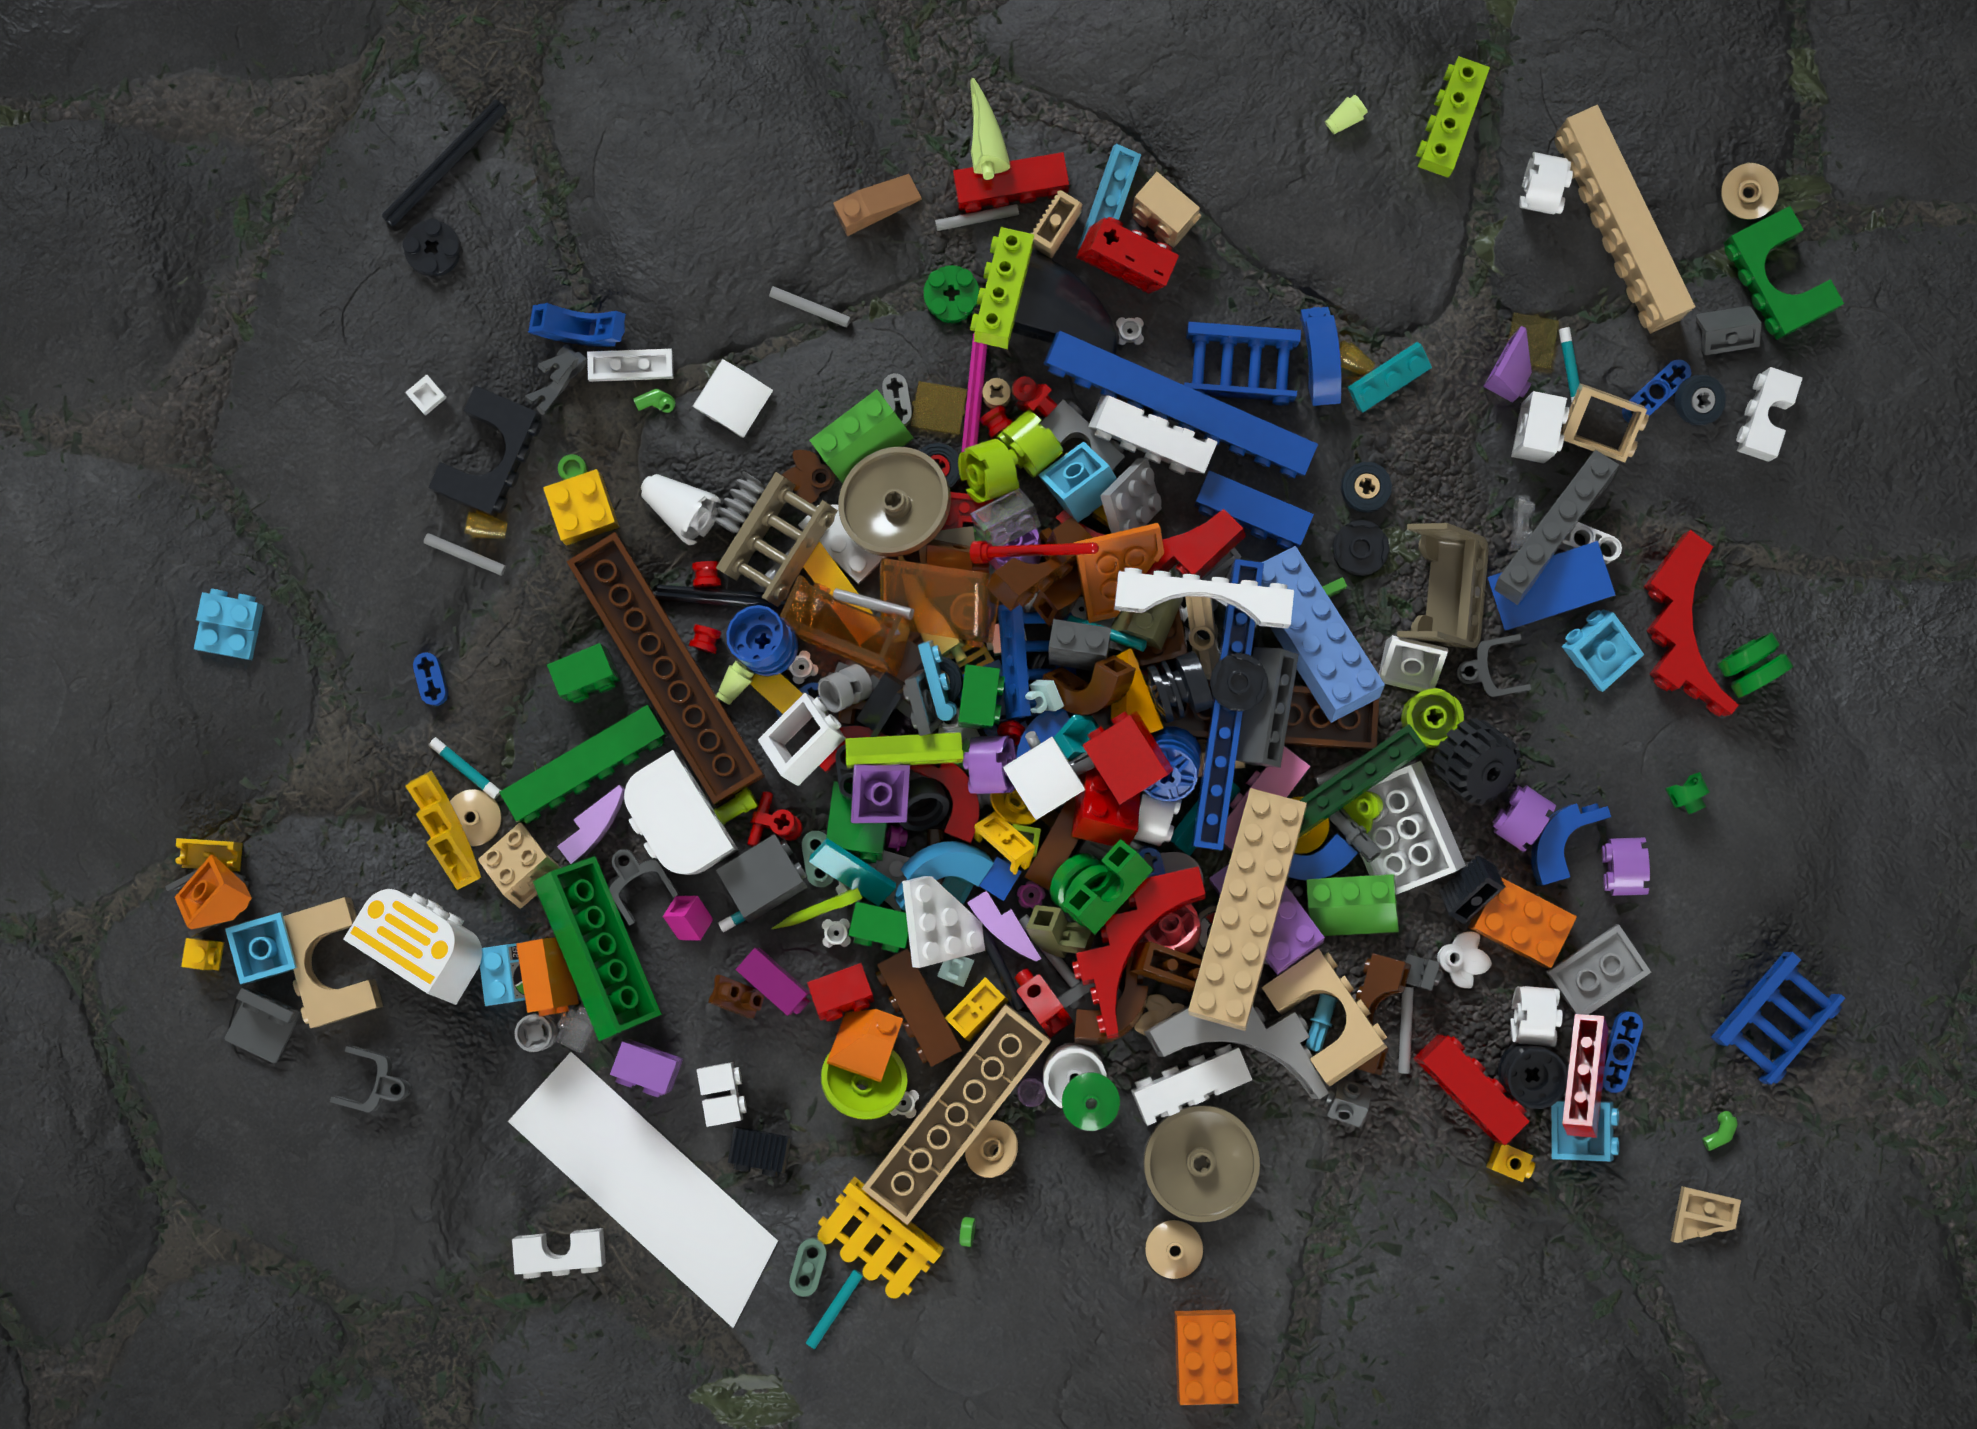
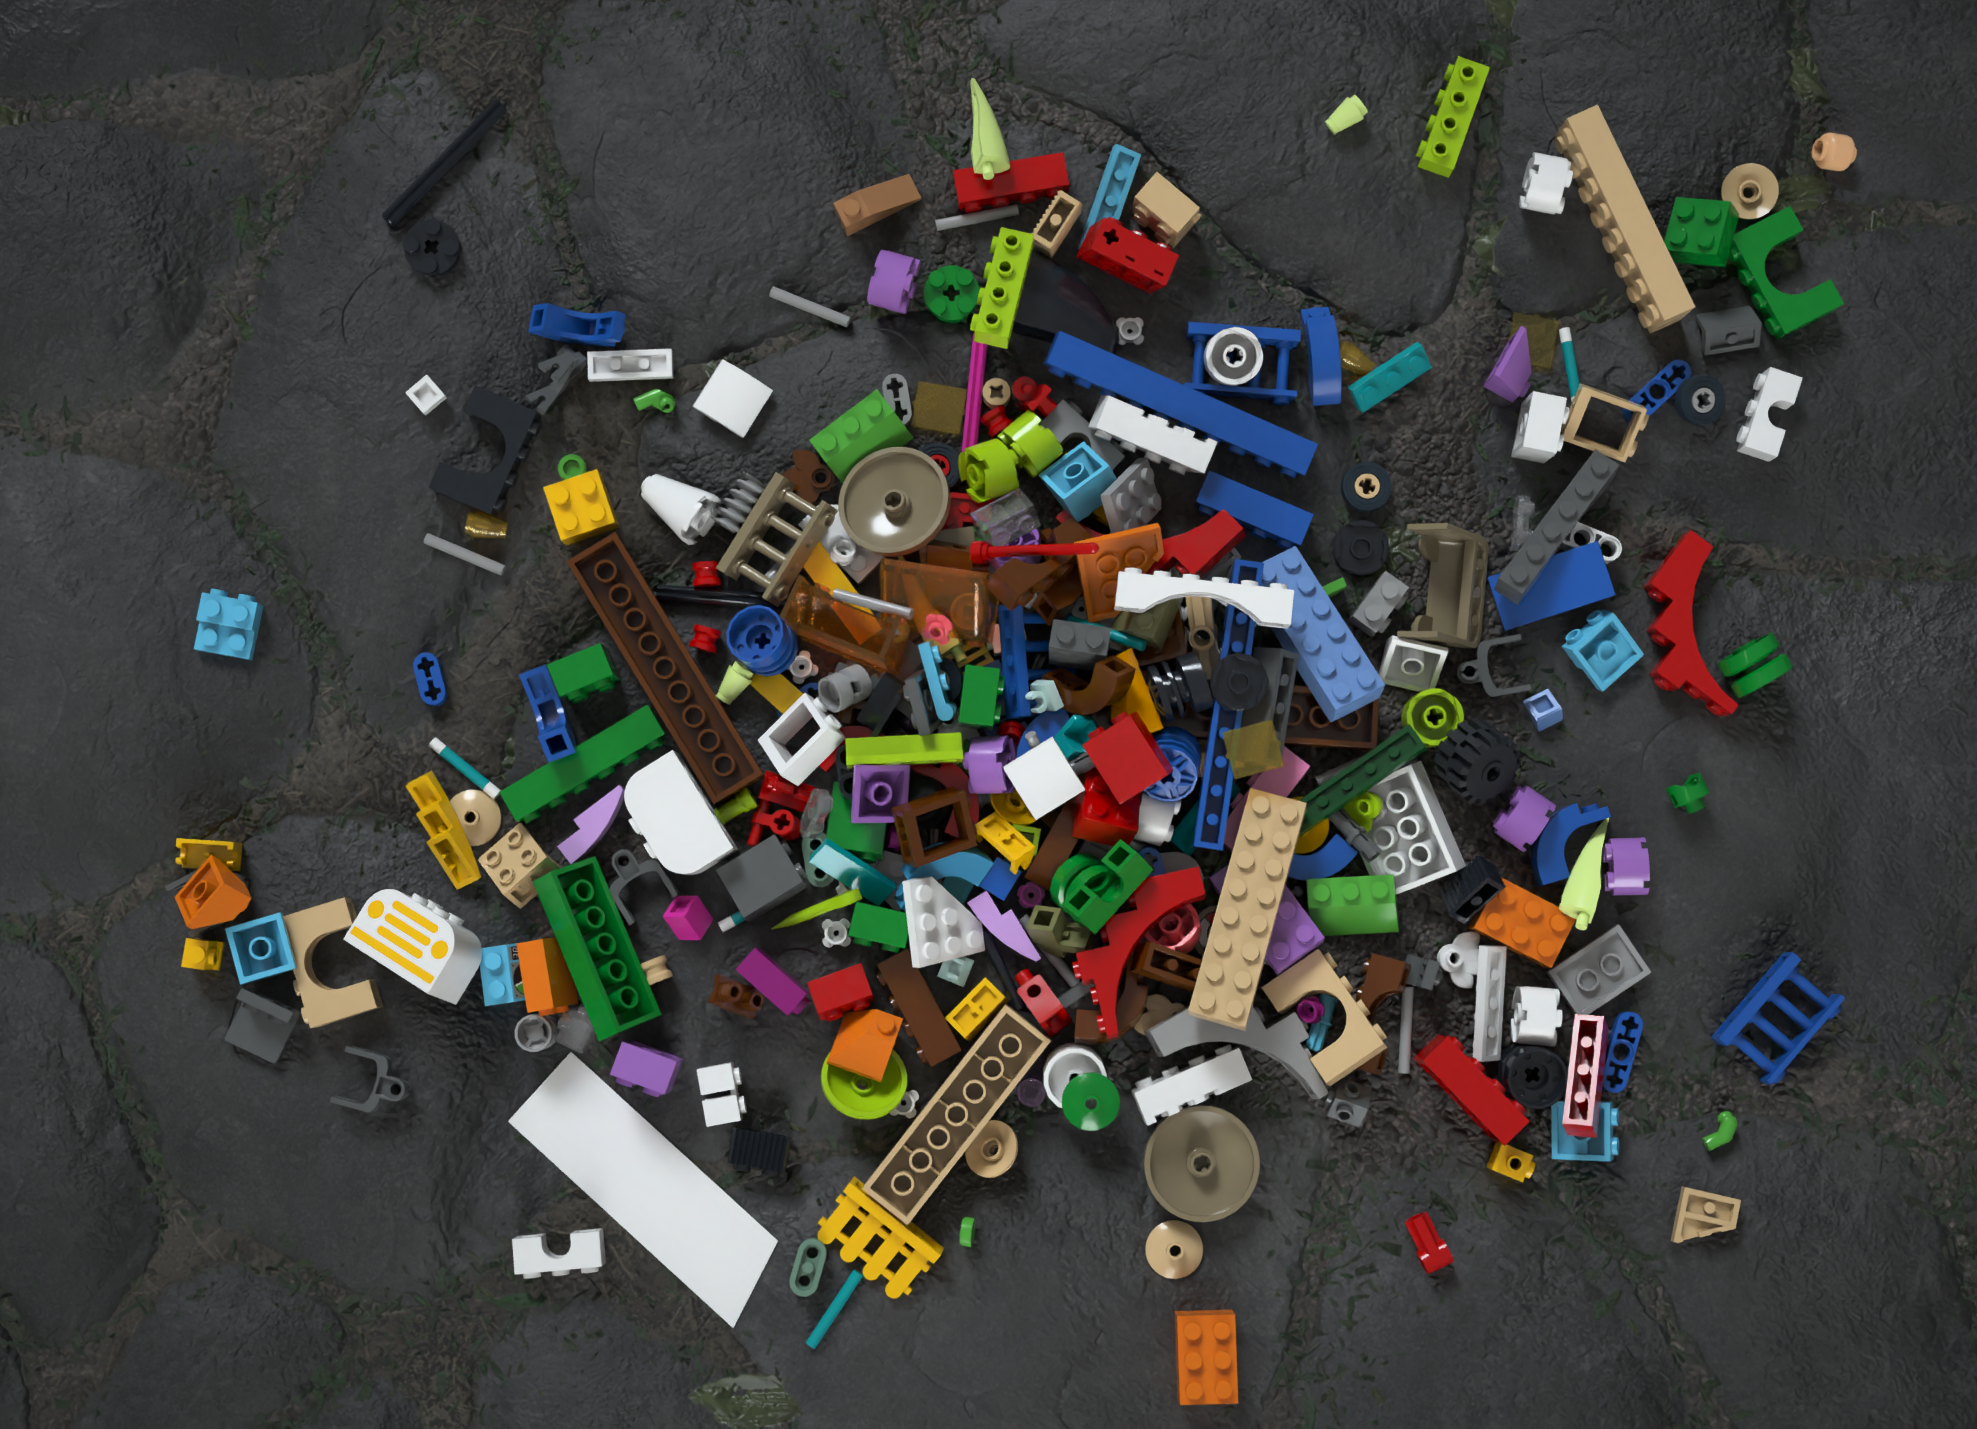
none -> blue arch [519,664,576,763]
none -> tan wheel [641,955,673,986]
none -> red hinge [758,770,821,815]
none -> clear plate [800,788,833,839]
none -> white plate [830,539,857,566]
none -> medium lavender brick [867,250,921,314]
none -> reddish brown window [891,786,977,868]
none -> coral plate [922,614,953,645]
none -> white brick [1204,327,1263,386]
none -> clear yellow piece [1222,720,1284,779]
none -> magenta plate [1297,995,1325,1024]
none -> light grey brick [1348,571,1409,637]
none -> red piece [1404,1211,1454,1274]
none -> white plate [1473,945,1507,1062]
none -> medium blue slope [1523,689,1563,731]
none -> yellowish green piece [1559,818,1609,930]
none -> green brick [1664,197,1739,267]
none -> light nougat head [1811,133,1857,171]

